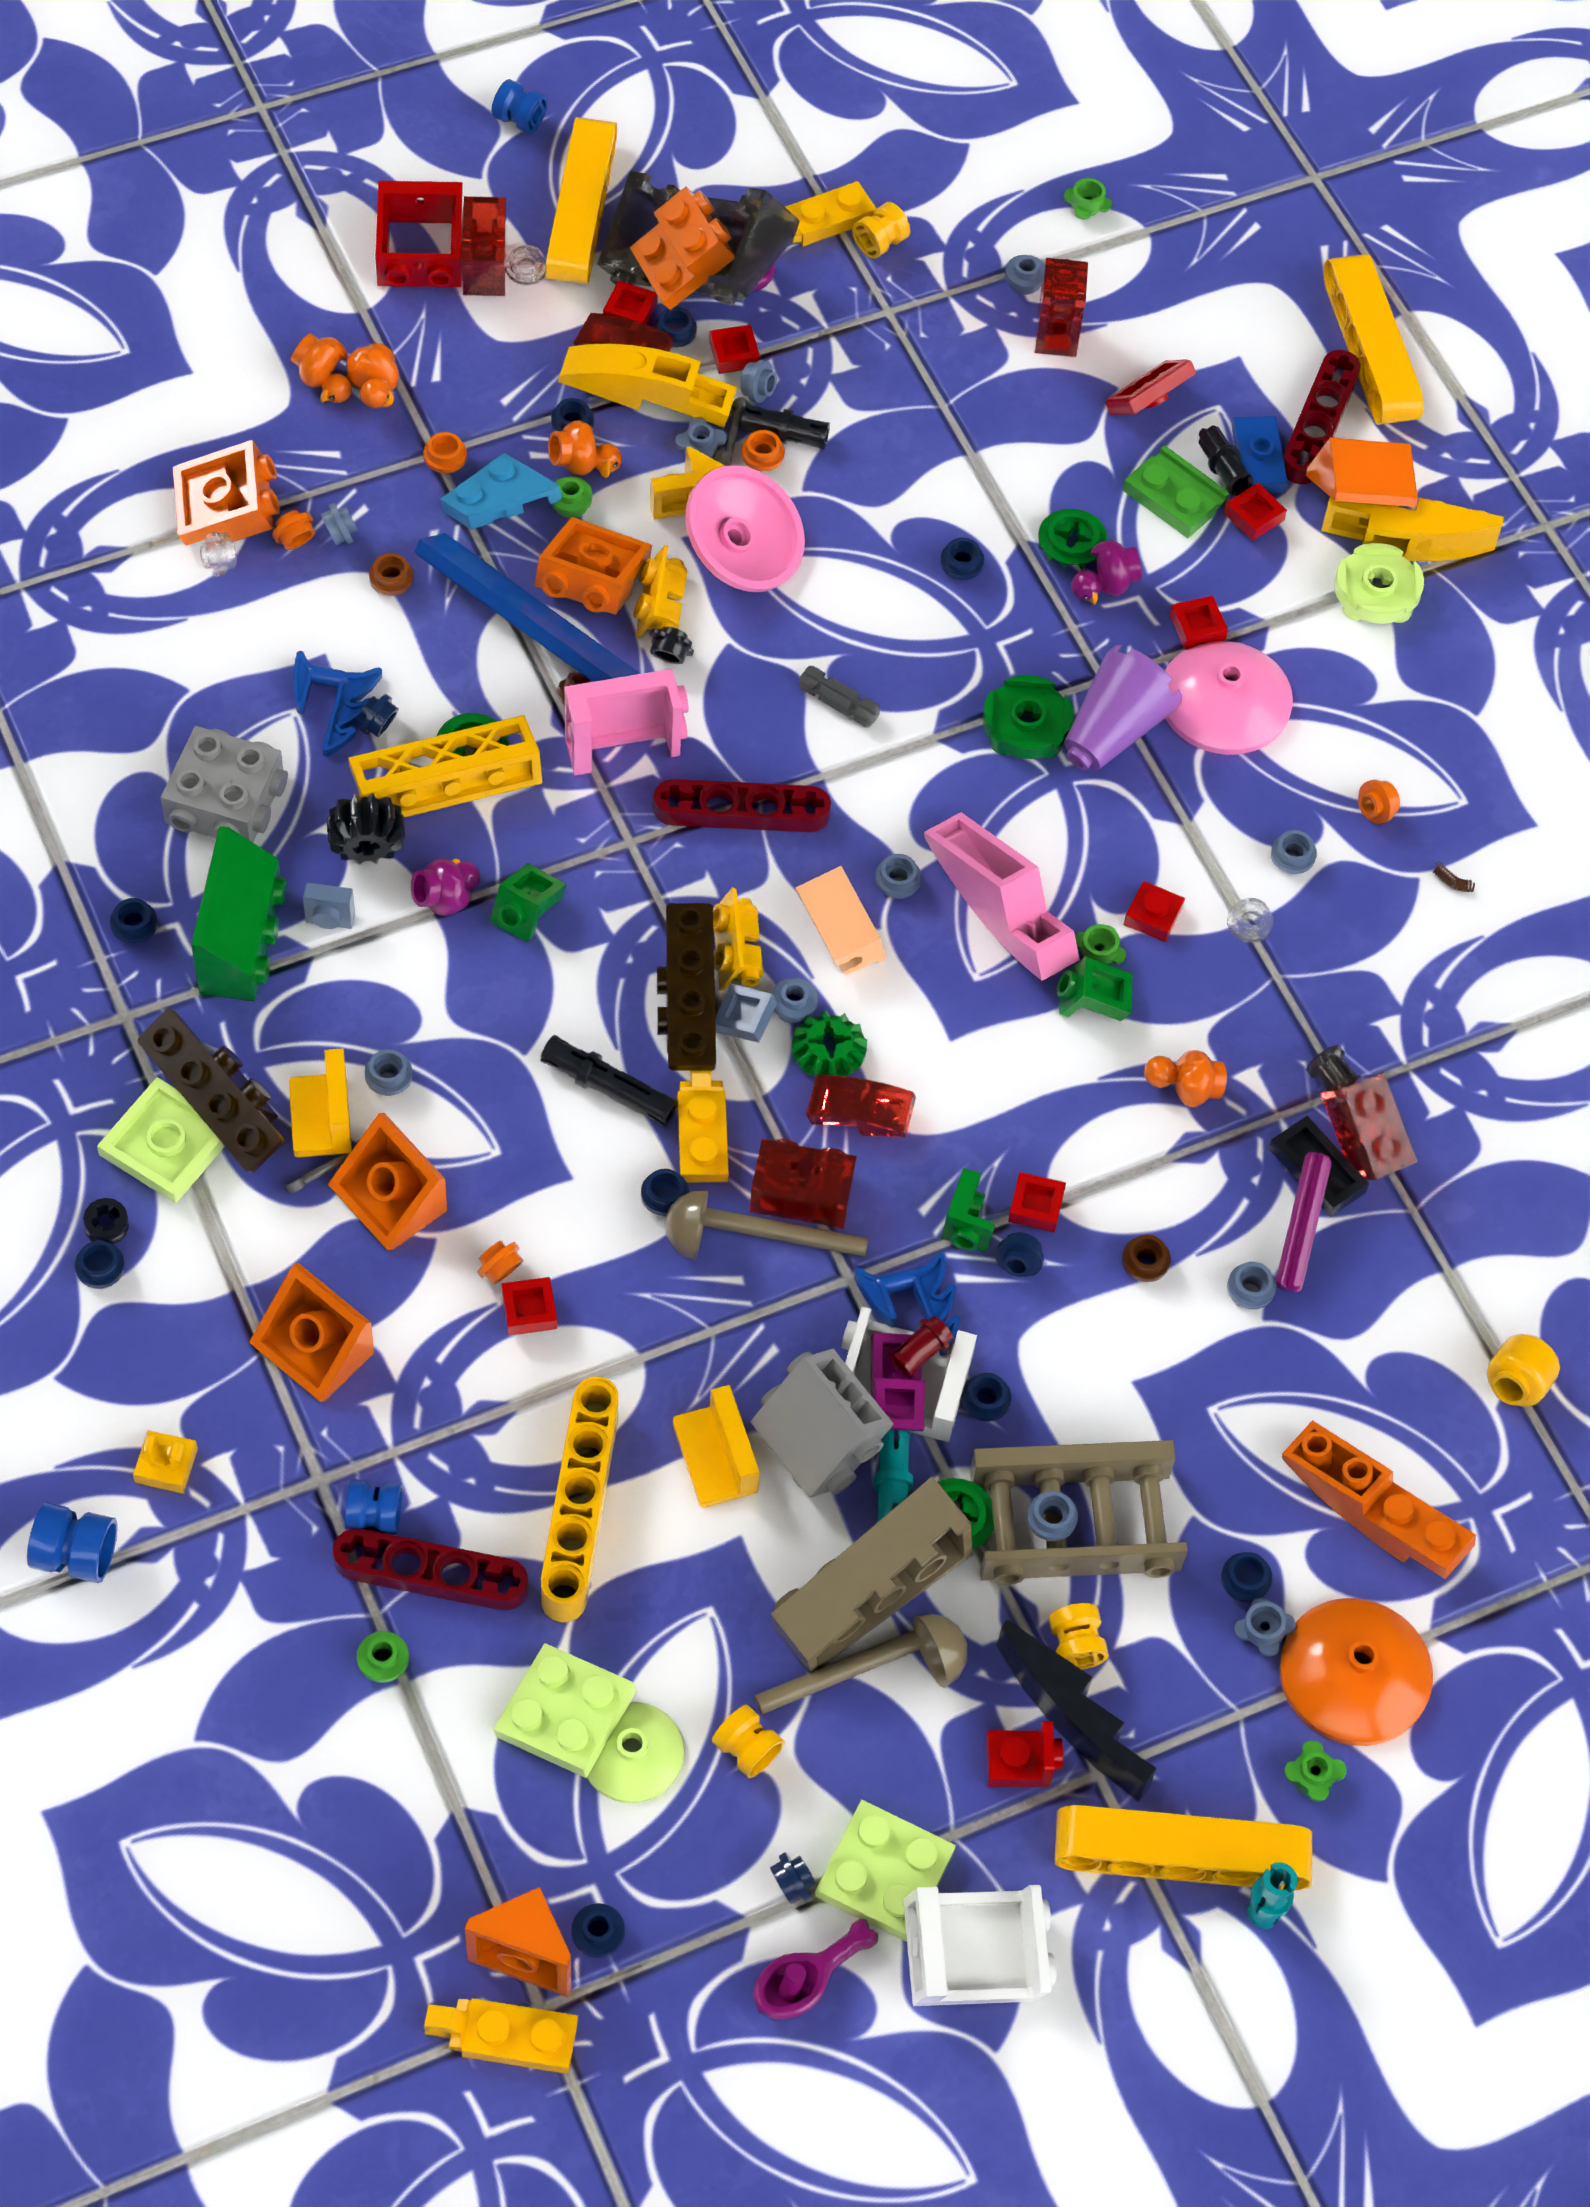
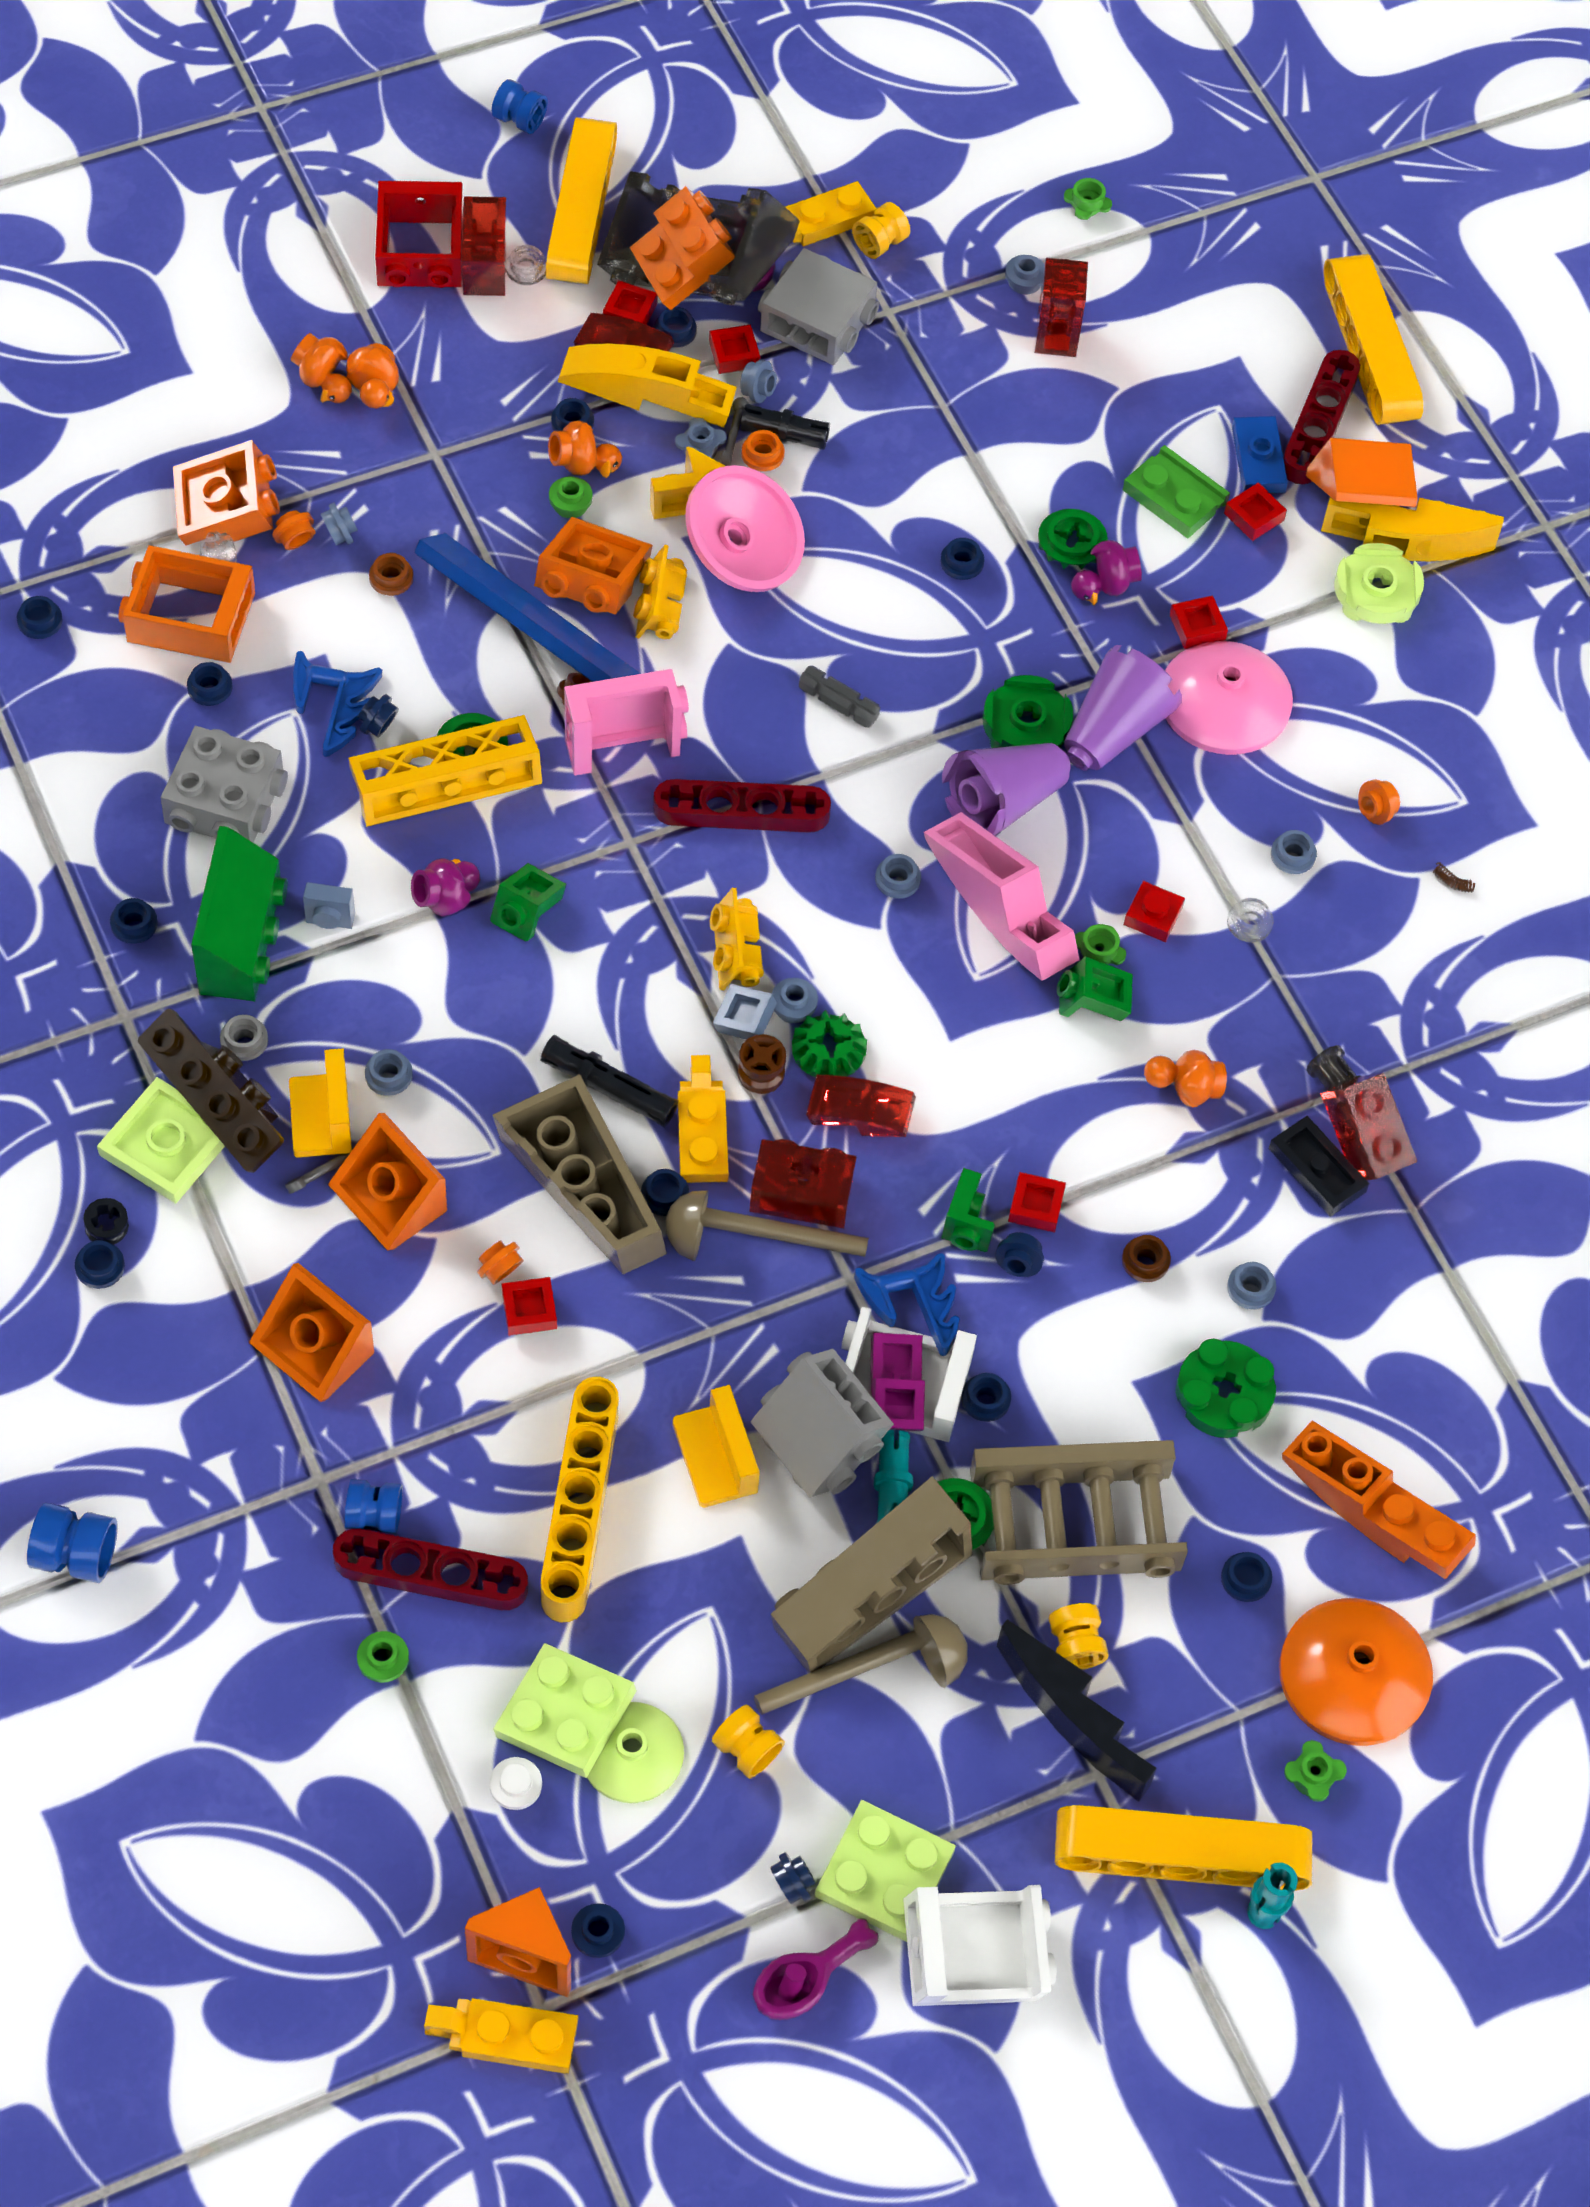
yellow tile [133,1430,198,1494] -> none
black gear [327,793,405,864] -> none
orange plate [423,432,467,474] -> none
dark azure wing [440,453,562,530] -> none
black plate [649,626,694,664] -> none
dark brown bracket [657,903,716,1071] -> none
light nougat hinge [795,866,886,974] -> none
dark red pin [889,1316,953,1378] -> none
red bracket [986,1721,1063,1787] -> none
sand blue plate [1027,1491,1078,1541] -> none
plate [1105,359,1197,415] -> none
black axle [1198,425,1253,496] -> none
sand blue plate [1234,1598,1295,1656] -> none
magenta axle [1276,1152,1331,1292] -> none
yellow head [1486,1334,1560,1407] -> none
none -> dark blue plate [17,596,63,639]
none -> orange window [118,545,255,663]
none -> dark blue plate [187,662,233,706]
none -> light grey plate [220,1015,268,1061]
none -> white plate [489,1757,542,1810]
none -> dark tan wedge [492,1074,667,1275]
none -> reddish brown wheel [738,1034,786,1094]
none -> light grey brick [758,248,879,366]
none -> medium lavender cone [942,743,1071,836]
none -> green plate [1175,1338,1276,1438]

